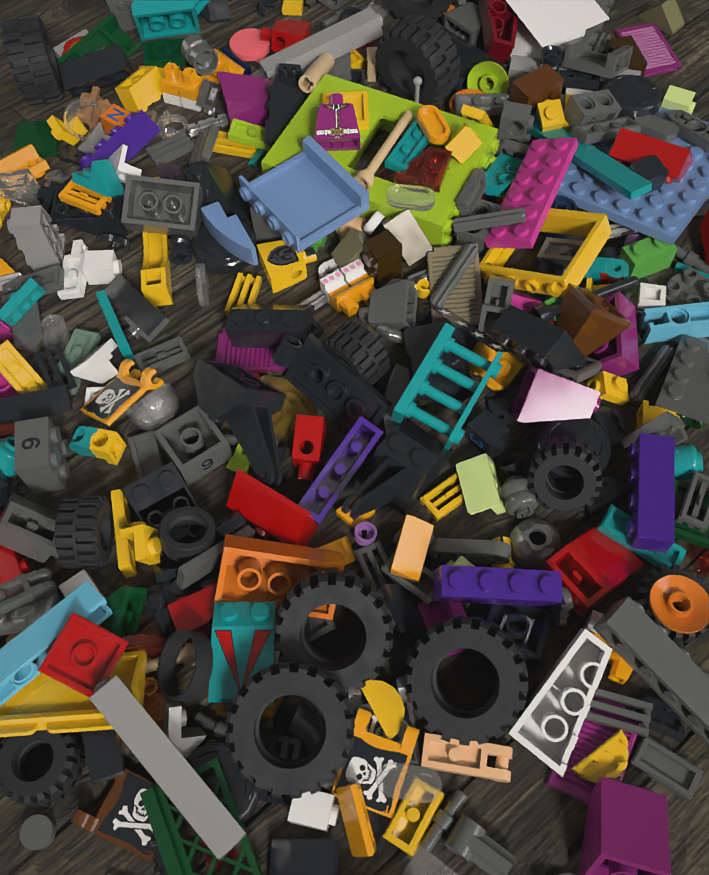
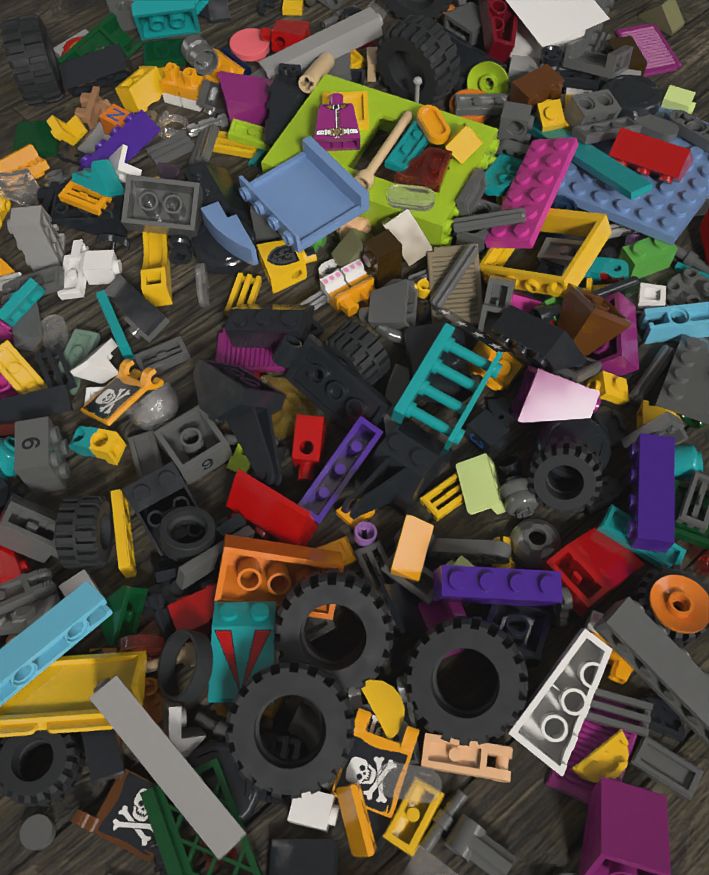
red tile [37,612,129,698] -> none
clear helmet [64,99,98,140] -> none
yellow bracket [119,522,162,565] -> none
white tile [363,211,385,235] -> none
yellow tile [461,104,495,128] -> none
black panel [629,155,669,197] -> none

